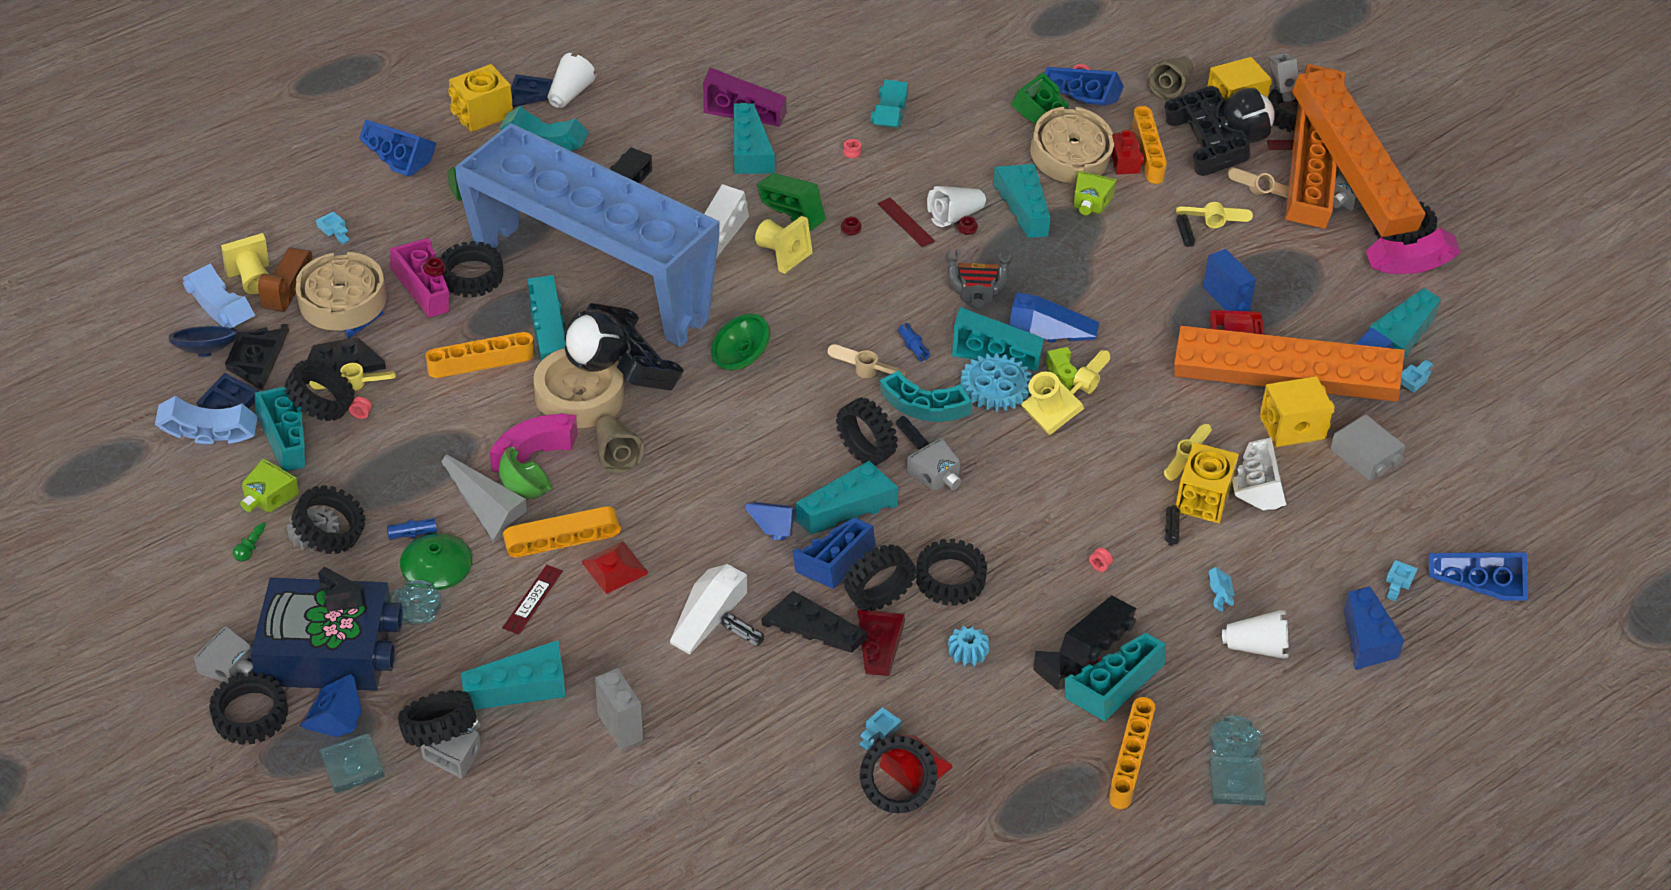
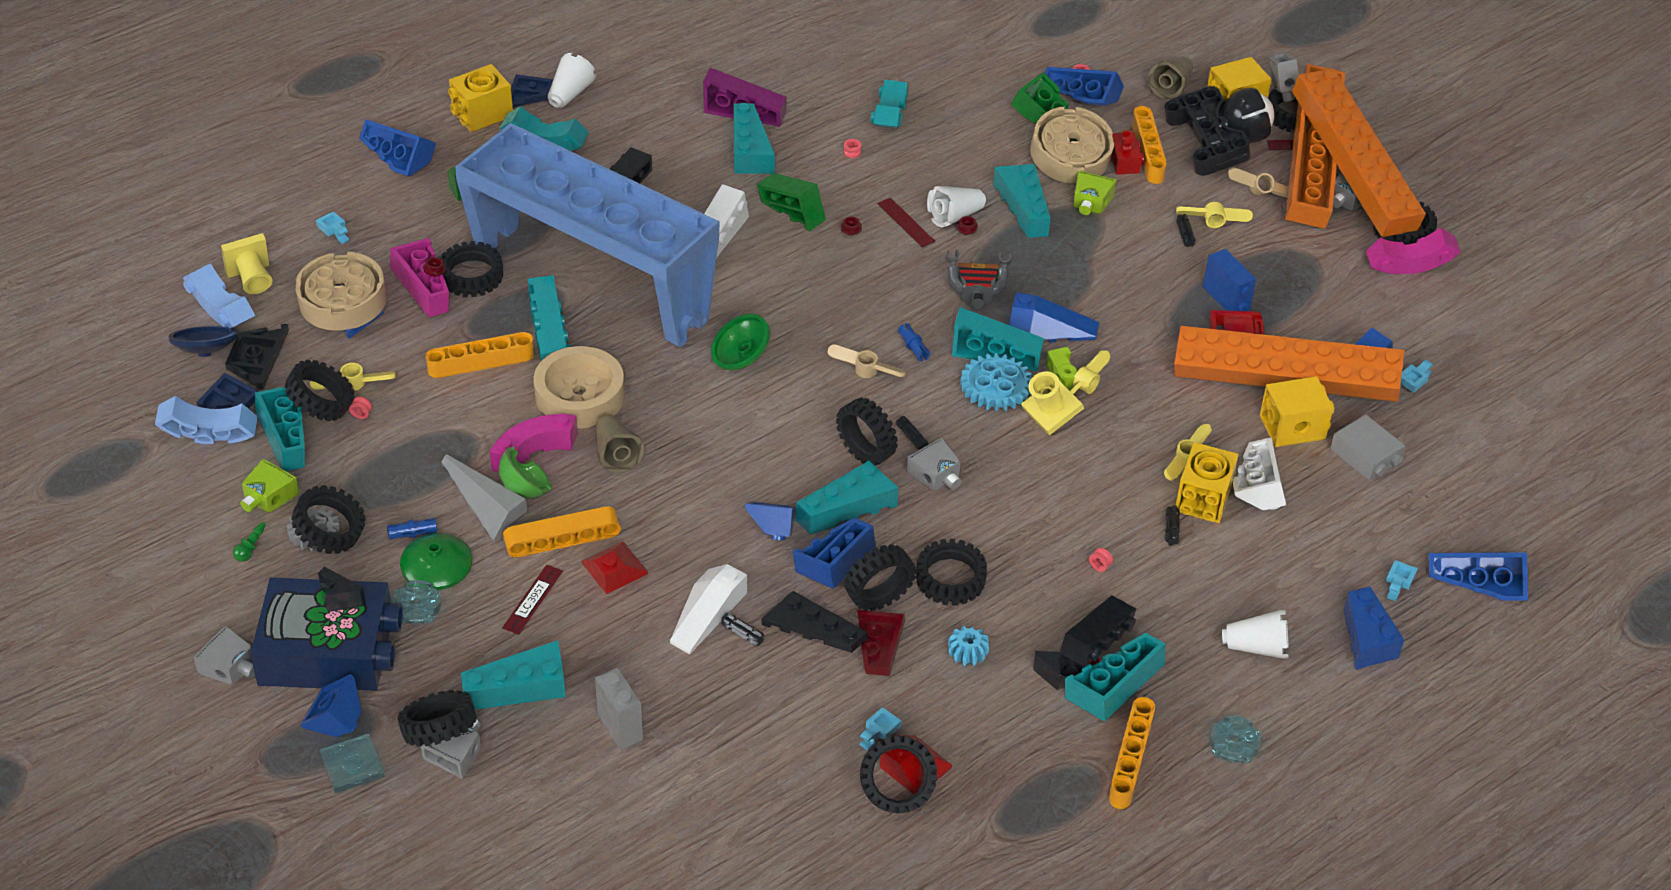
black tyre [209,672,288,745] -> none
dark orange beam [258,247,313,312] -> none
black wing [303,337,386,385] -> none
black beam [564,303,684,390] -> none
light yellow plant [755,216,813,274] -> none
teal brick [880,370,972,422] -> none
medium azure plate [1208,567,1235,612] -> none
clear light blue plate [1209,756,1266,806] -> none
teal wedge [1368,288,1441,358] -> none

